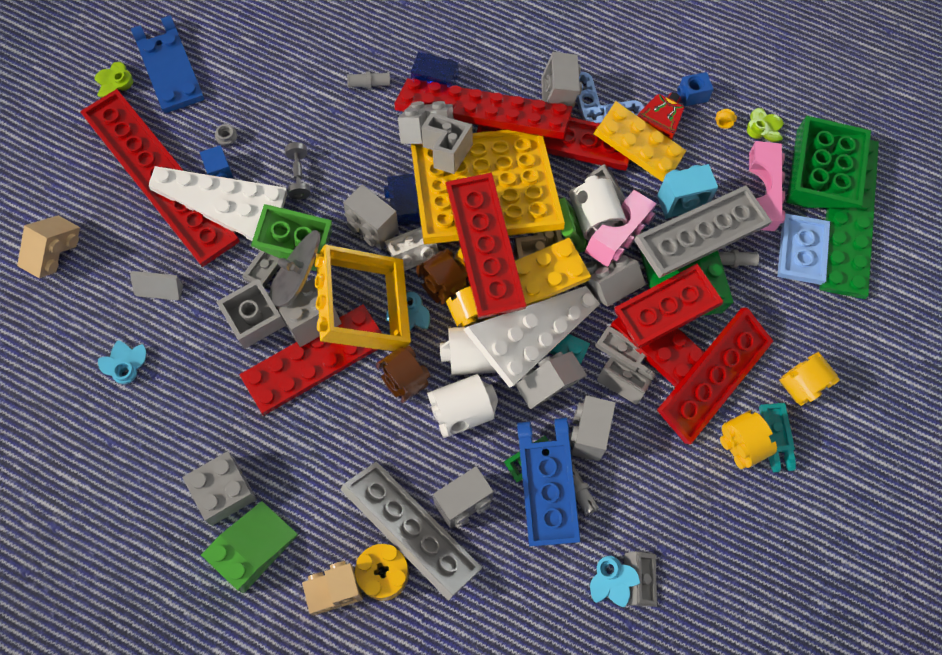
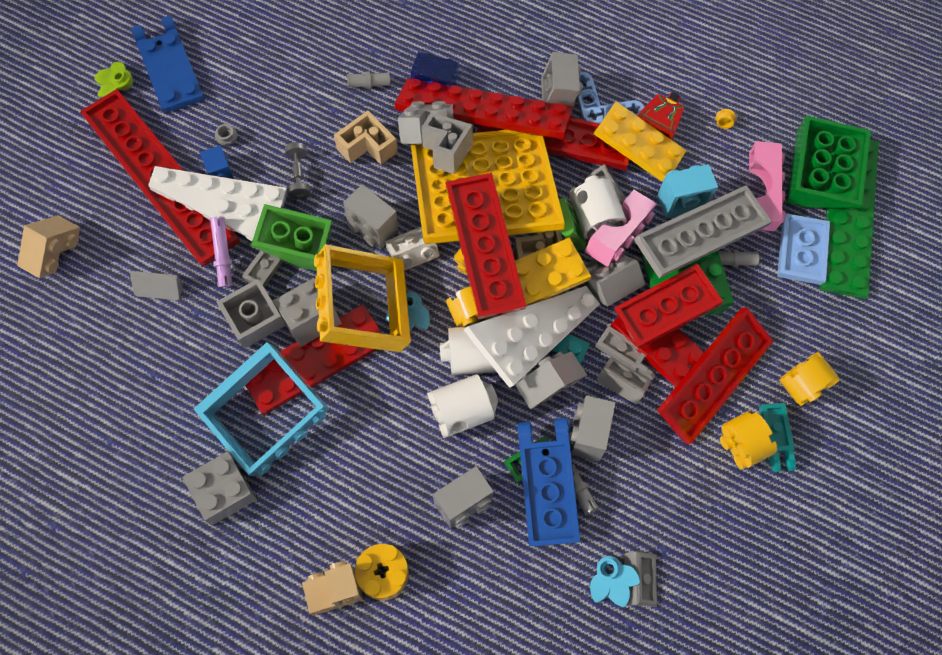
medium azure plate [98,340,147,384] -> none
bright green slope [201,501,298,593] -> none
flat silver shield [269,230,320,307] -> none
light grey plate [340,461,482,601] -> none
reddish brown brick [376,345,431,403] -> none
clear blue brick [384,174,420,226] -> none
reddish brown brick [416,249,468,305] -> none
blue brick [677,72,714,106] -> none
lime plate [747,108,784,142] -> none
none -> medium azure window [194,342,330,476]
none -> lavender pin [210,216,233,287]
none -> tan brick [334,111,398,165]

